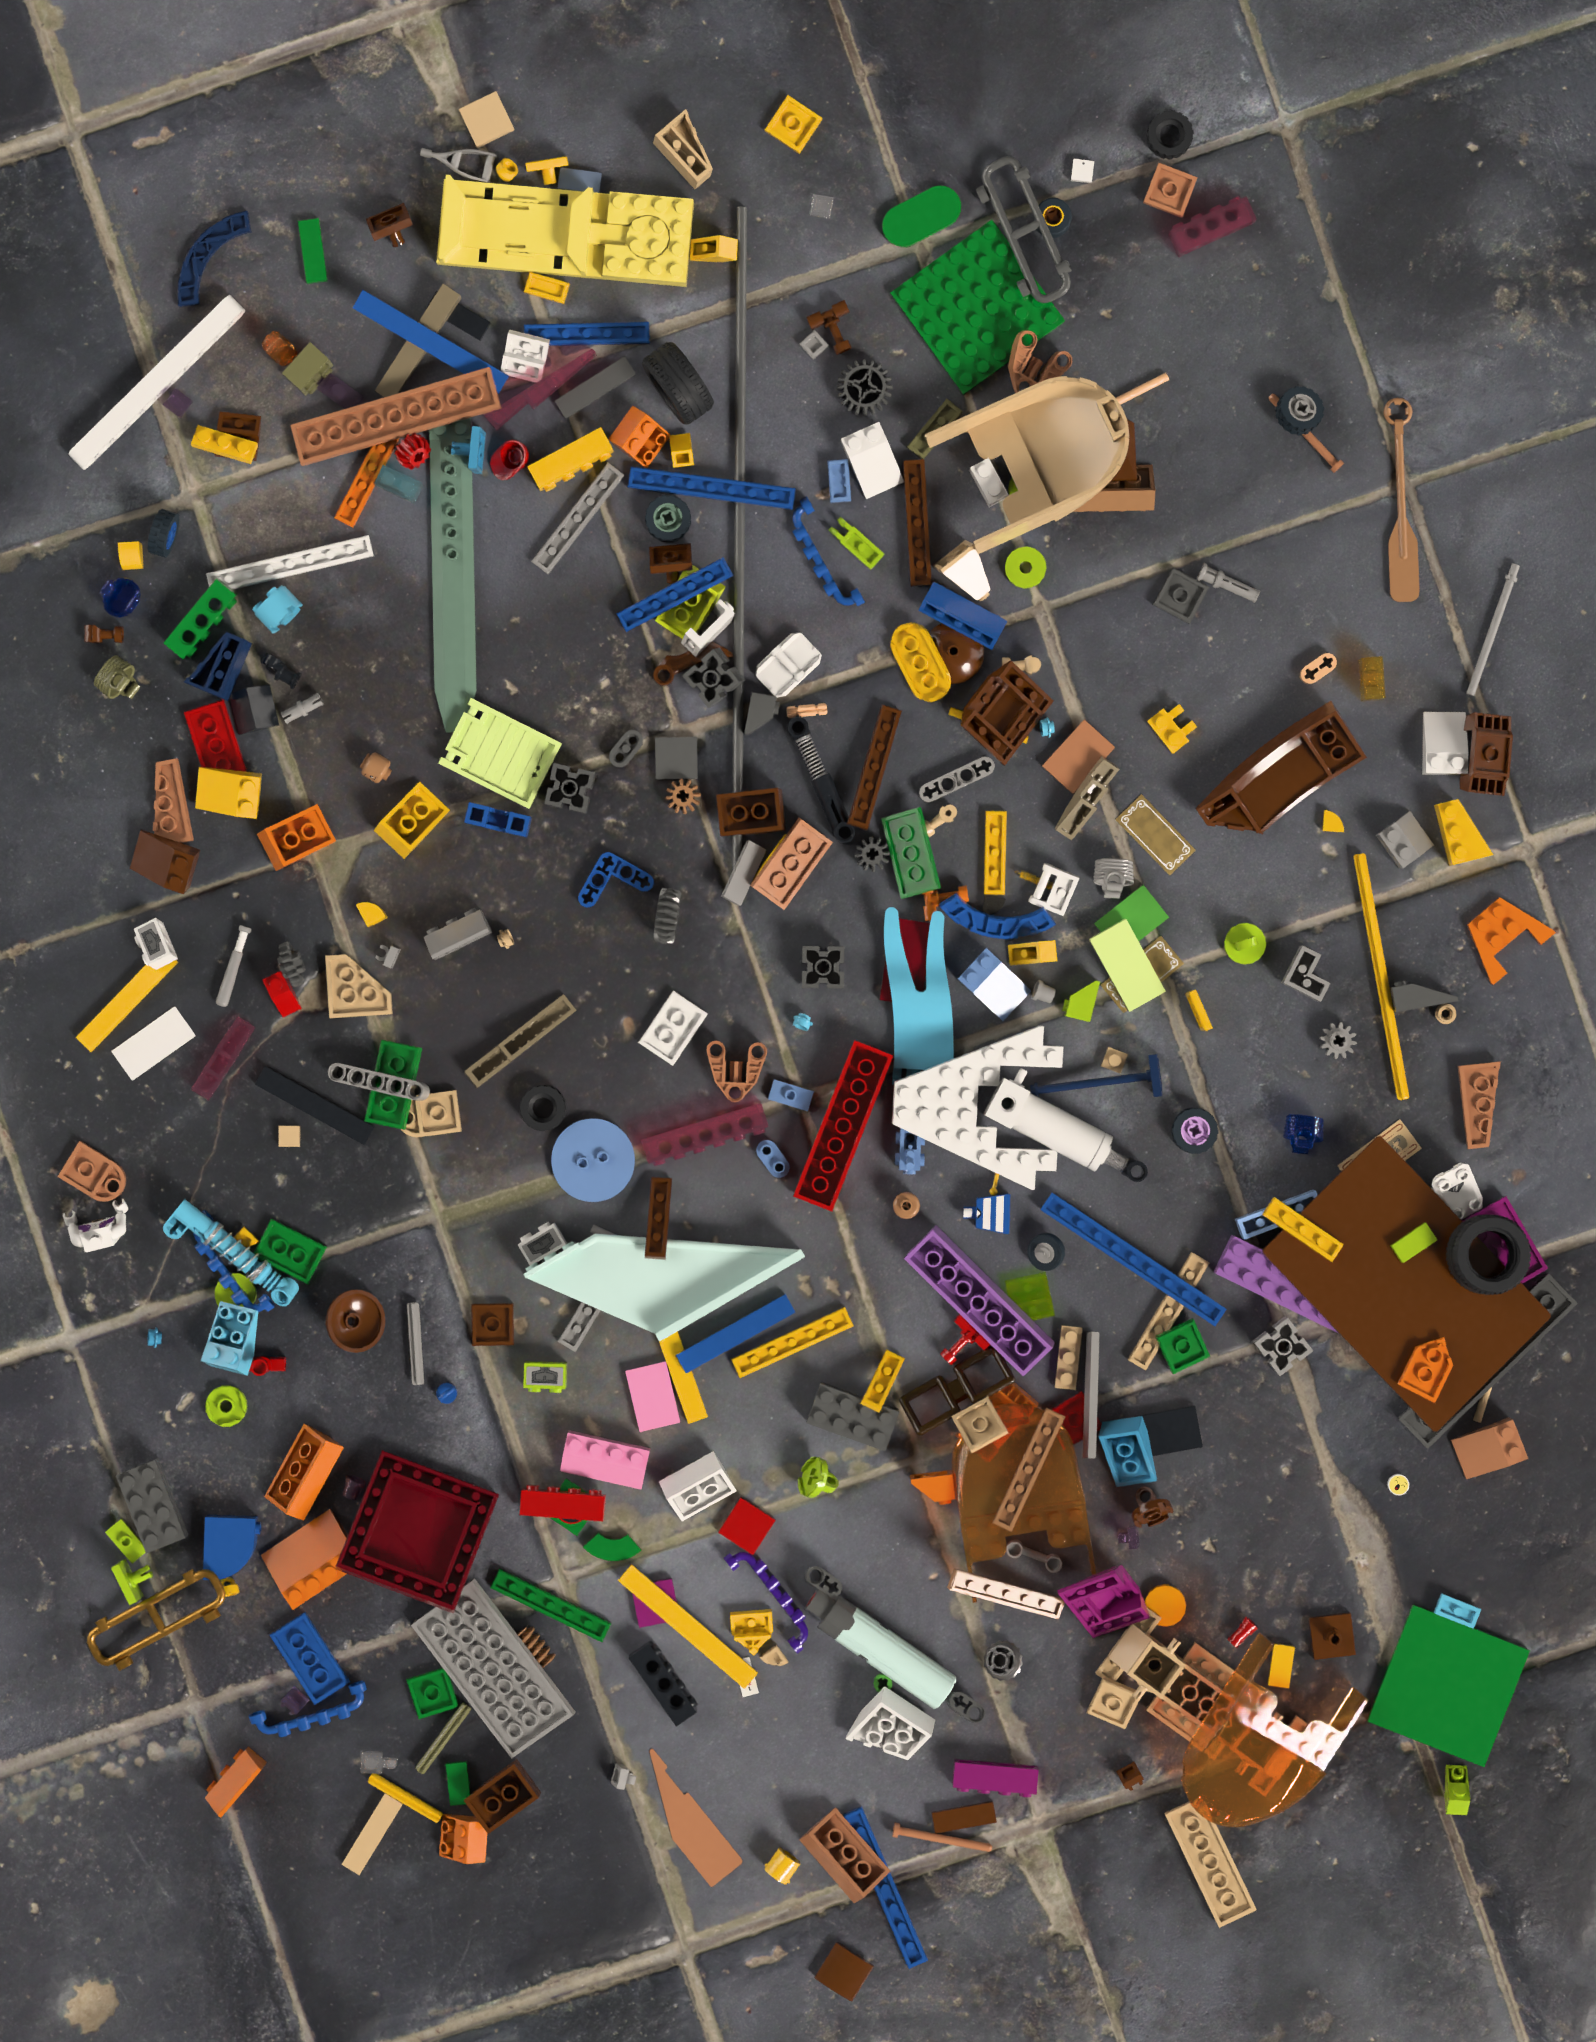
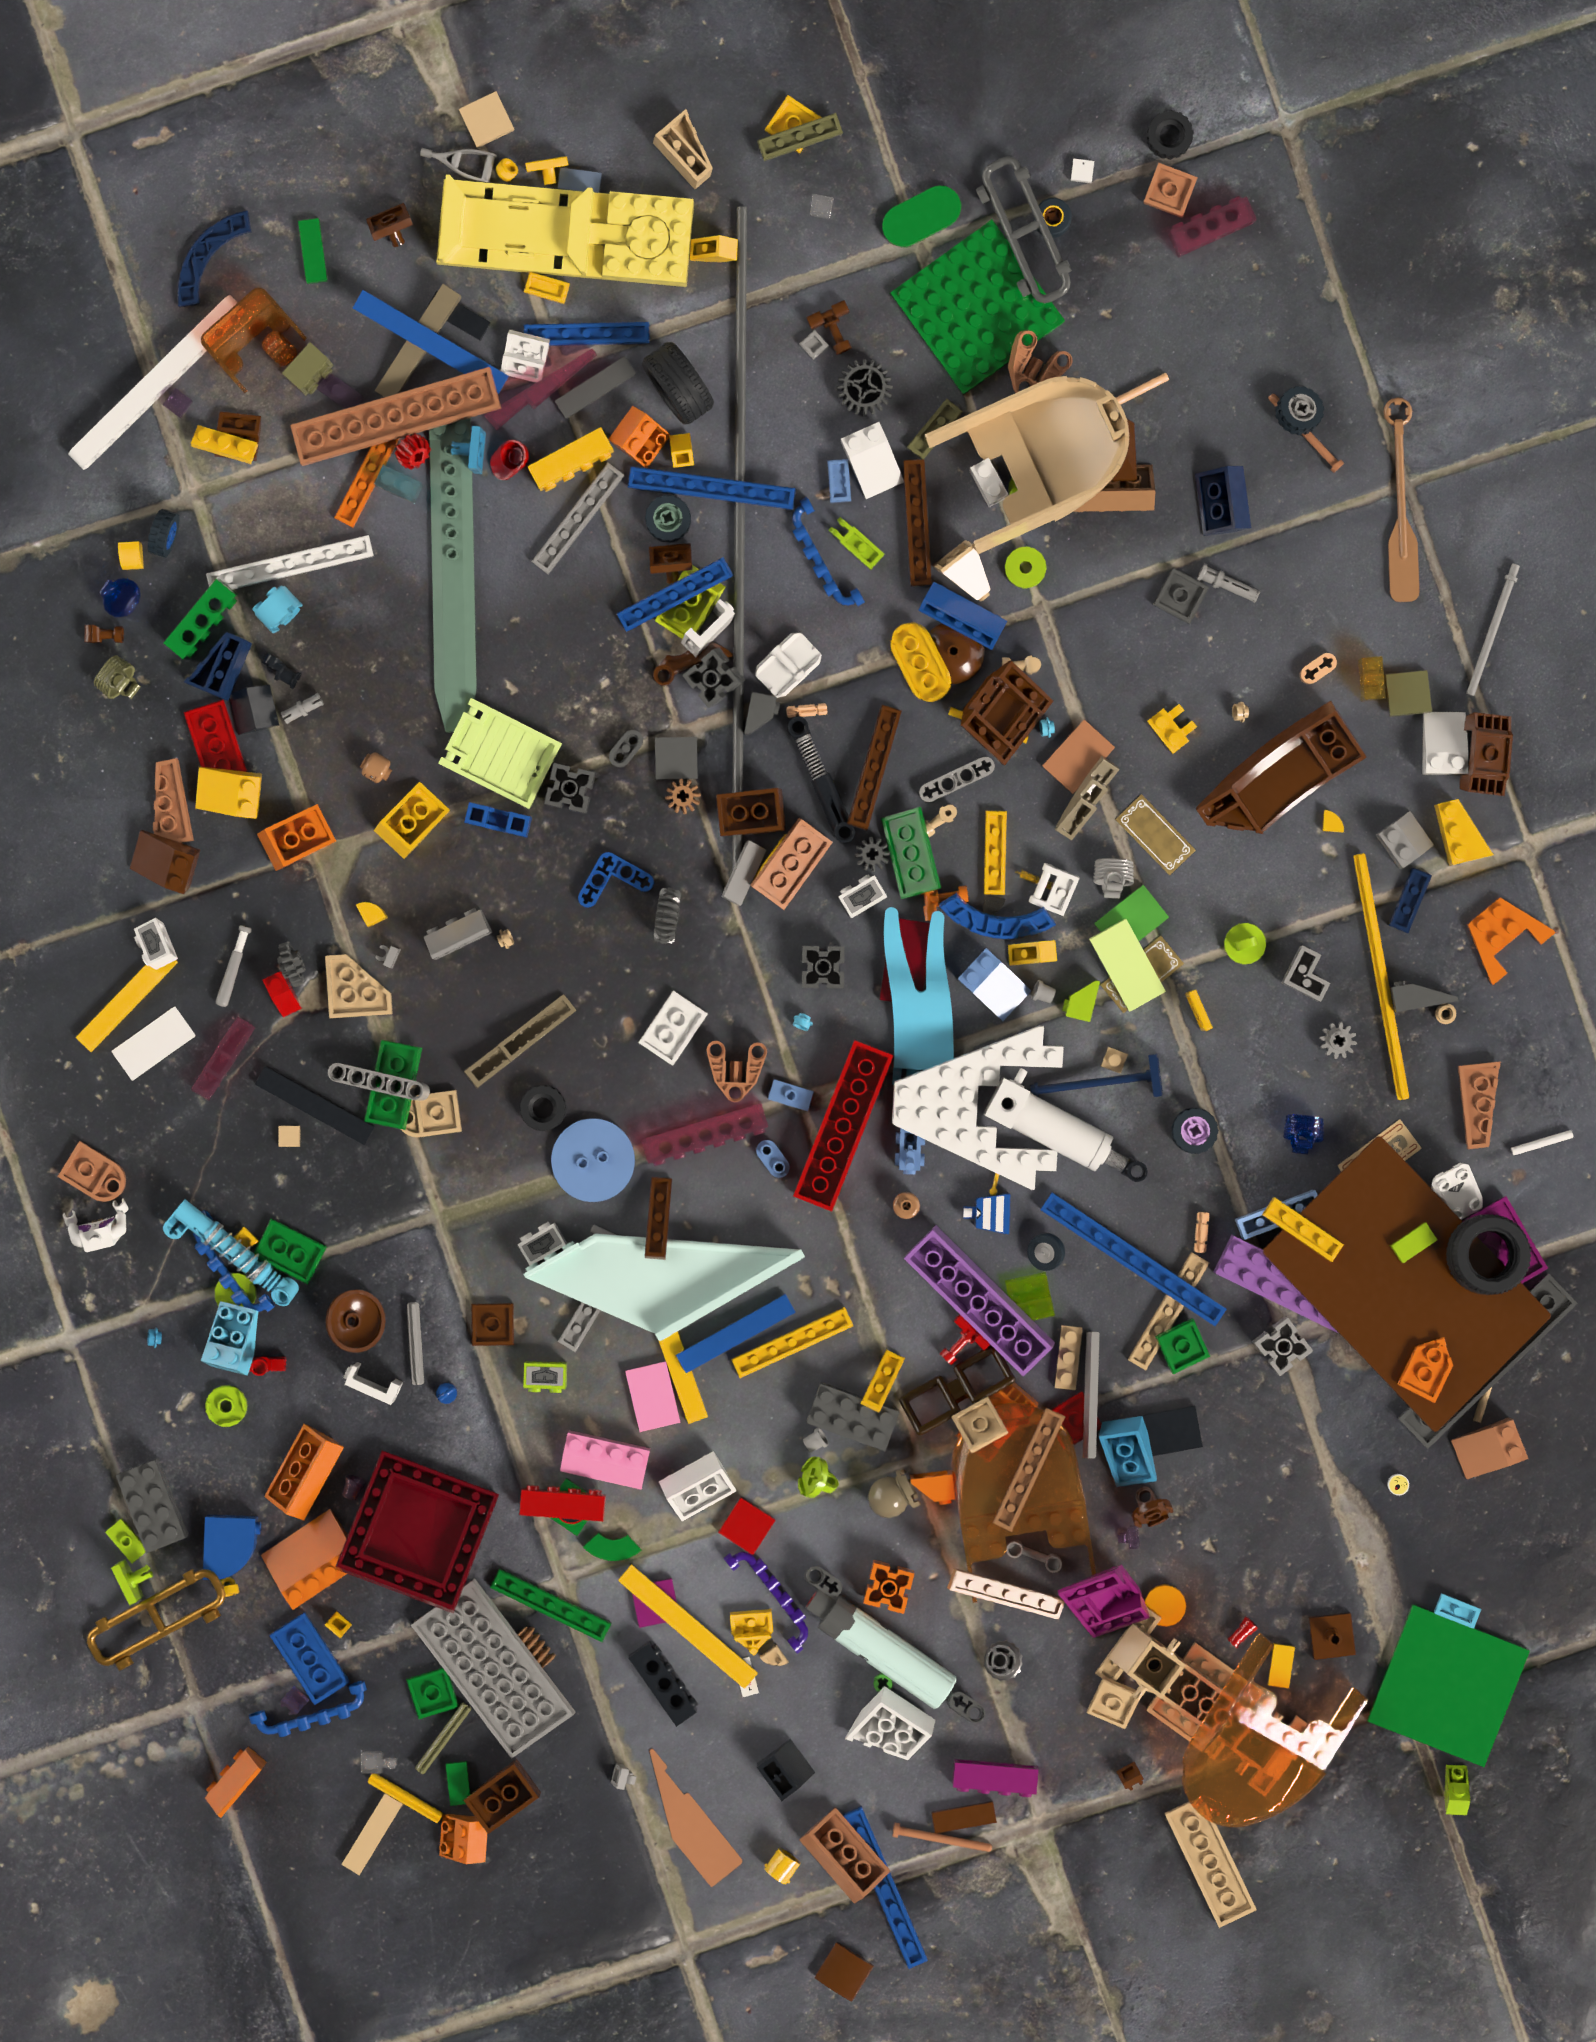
none -> clear orange windscreen [201,288,307,393]
none -> yellow slope [325,1611,352,1638]
none -> white panel [343,1362,403,1405]
none -> olive tile [757,113,843,161]
none -> black slope [757,1738,815,1802]
none -> light grey piece [803,1428,829,1452]
none -> brick [839,874,887,918]
none -> orange brick [863,1560,915,1614]
none -> dark tan tile [868,1467,921,1518]
none -> light nougat axle [1194,1212,1209,1253]
none -> dark blue slope [1195,466,1251,536]
none -> tan plate [1232,702,1249,722]
none -> olive tile [1385,670,1432,717]
none -> dark blue tile [1388,868,1432,933]
none -> white bar [1511,1130,1573,1156]

